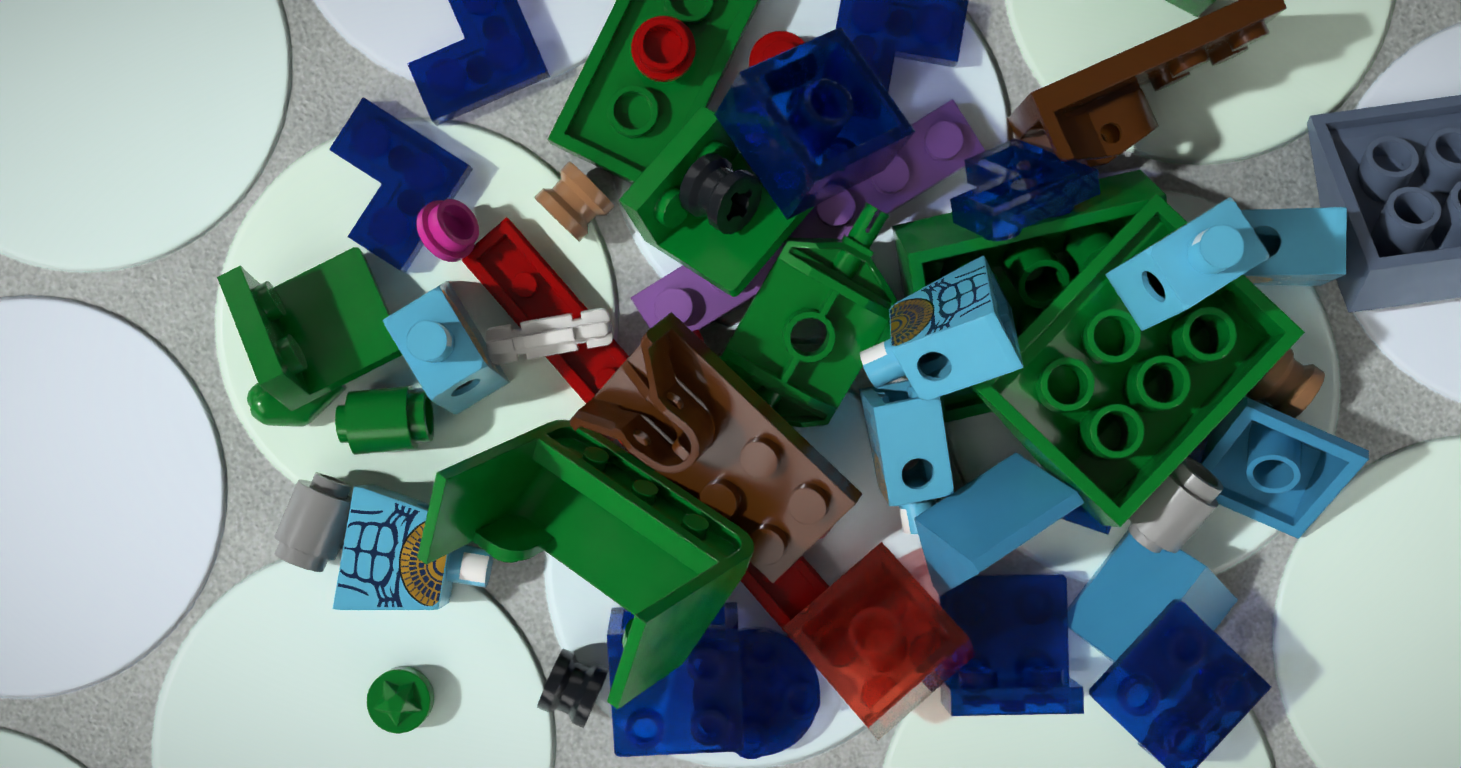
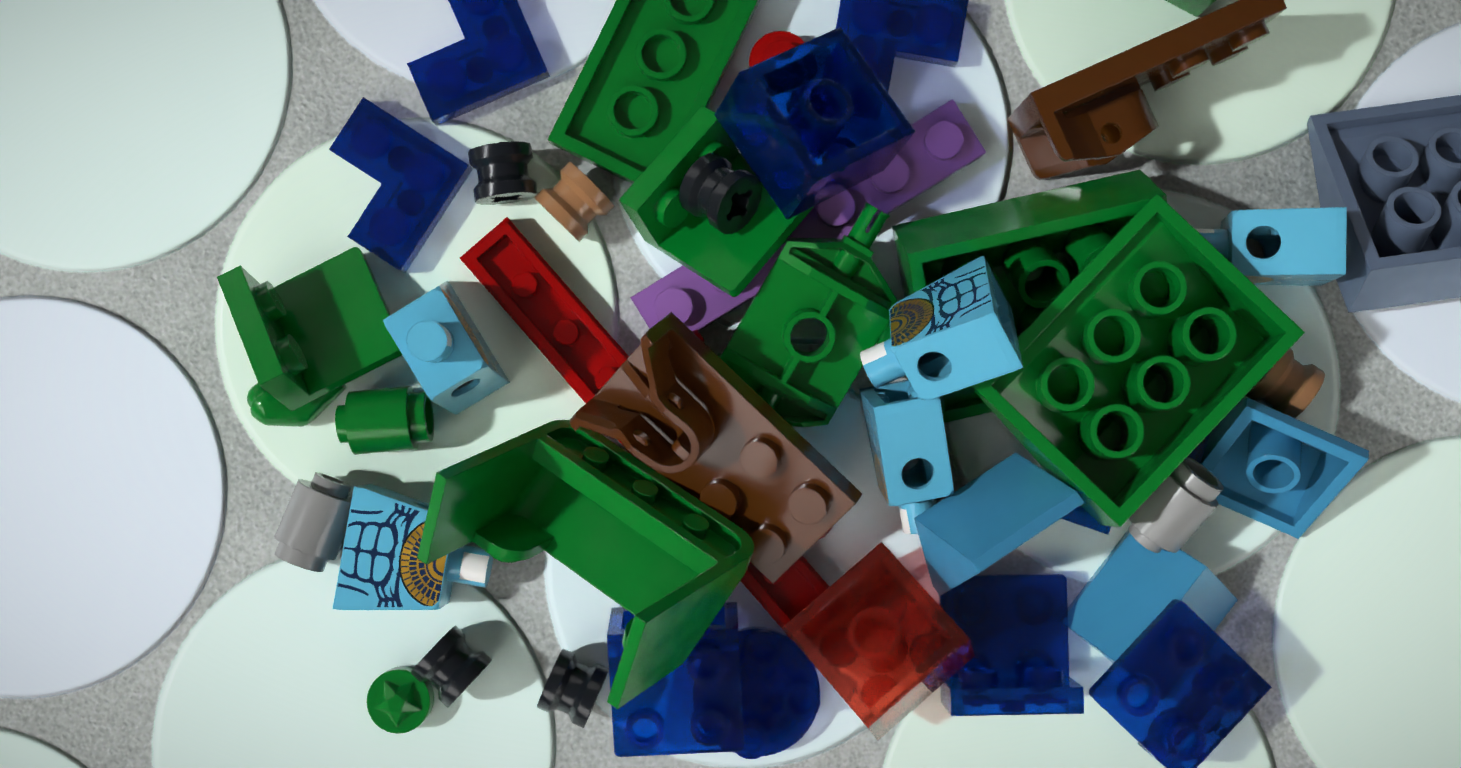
dark pink plate [417,199,479,262] -> none
white axle [486,308,613,365] -> none
red plate [631,16,696,82] -> none
clear blue plate [950,139,1100,242] -> none
medium azure torso [1105,197,1269,331] -> none
none -> black wheel [411,625,492,708]
none -> black wheel [468,141,538,205]

